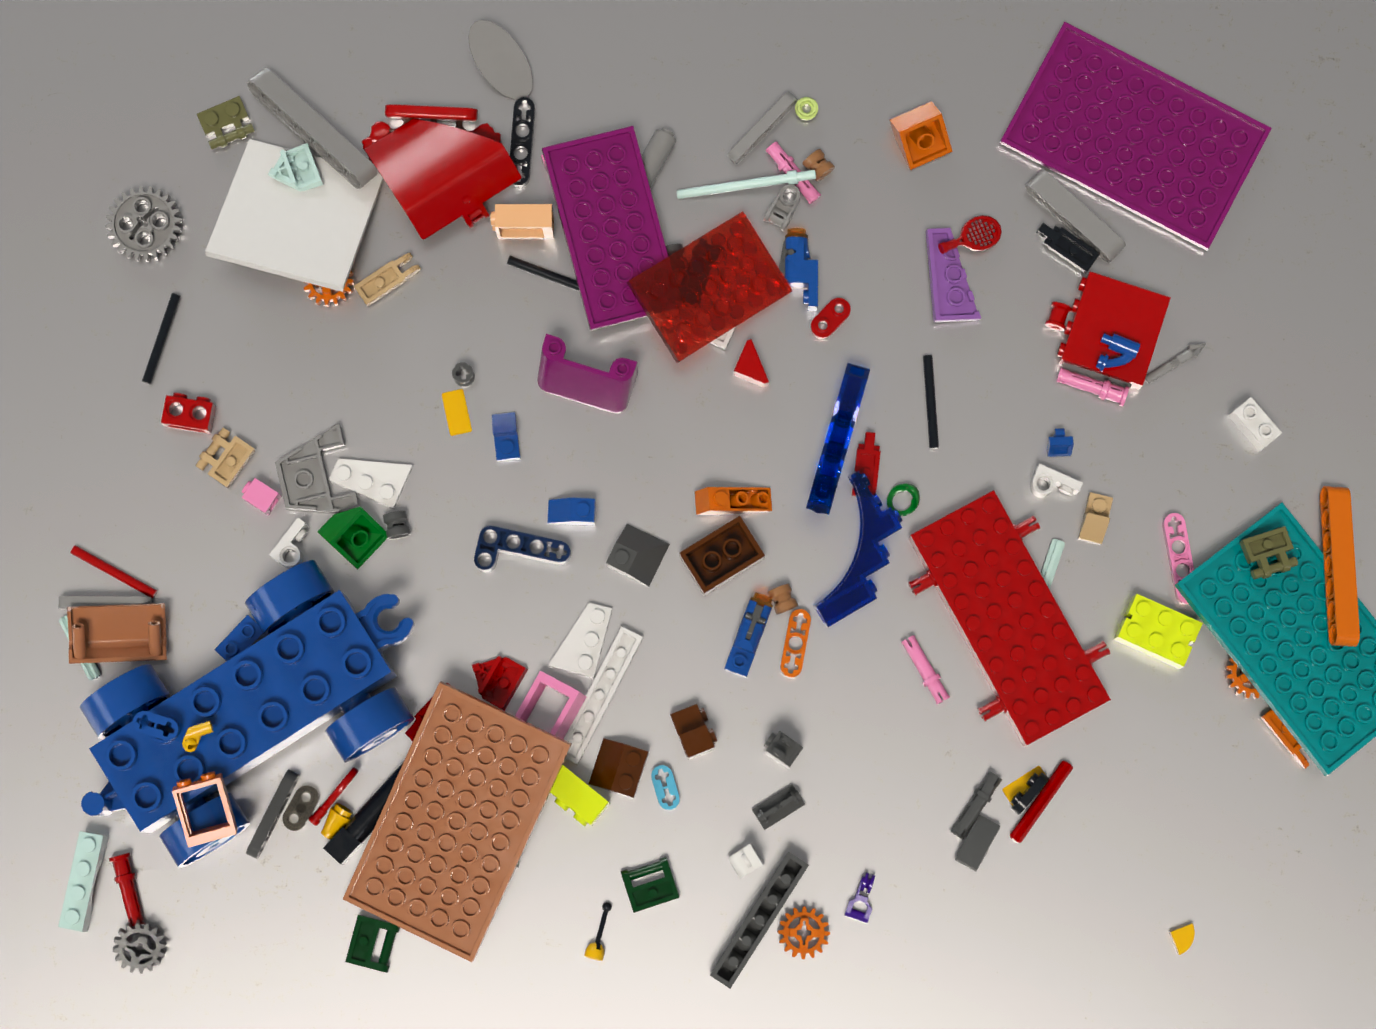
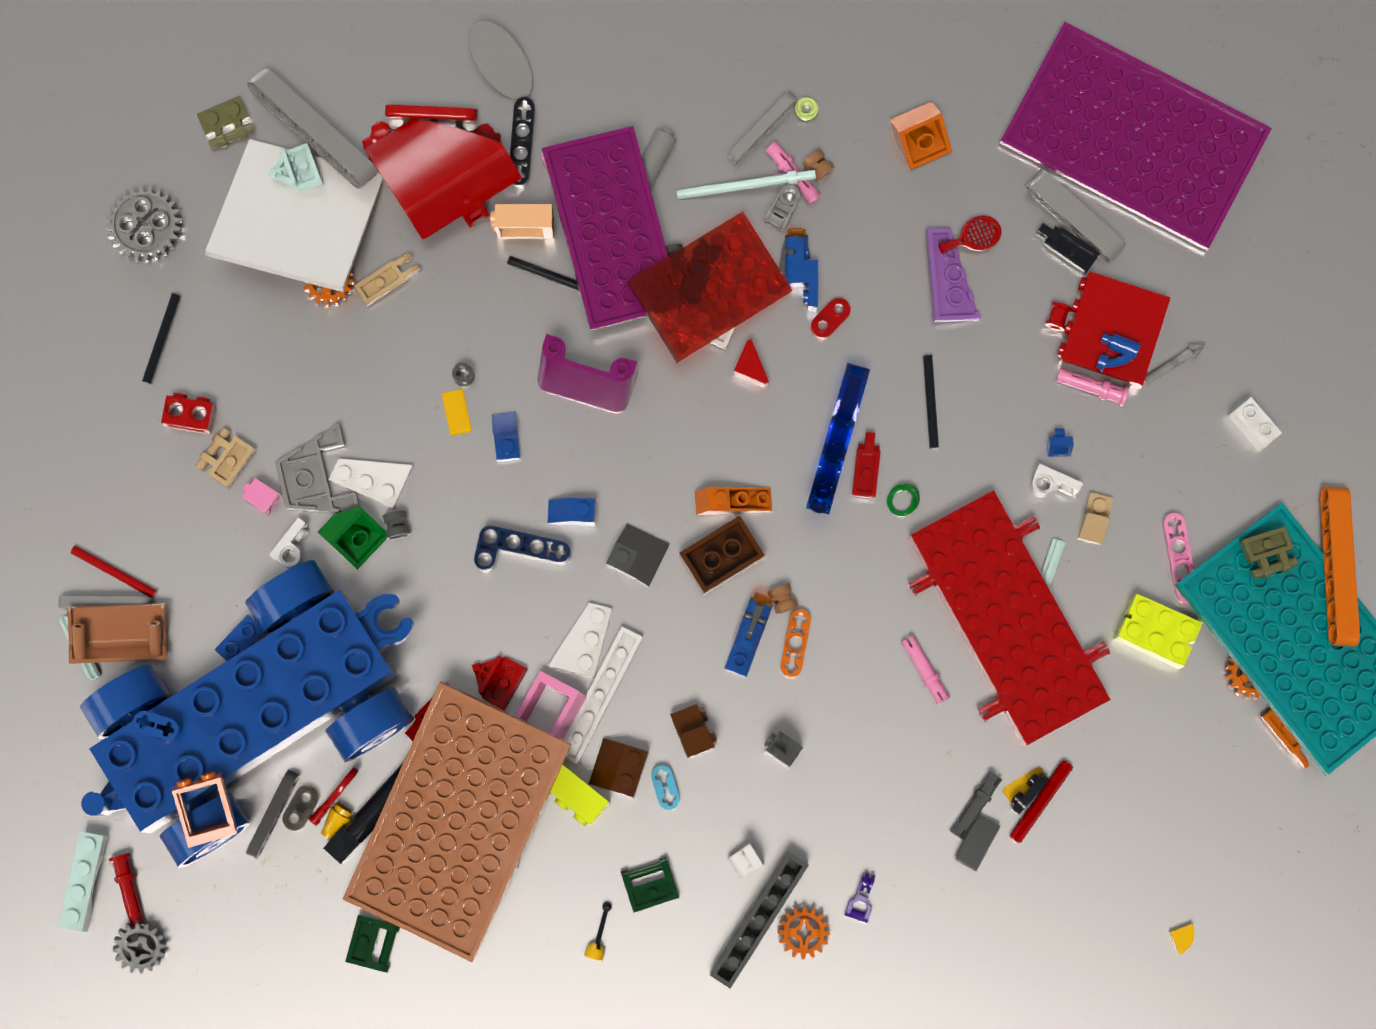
yellow arm [182,720,214,752] -> none
dark grey hinge [752,784,805,830] -> none
clear blue arch [814,471,903,627] -> none

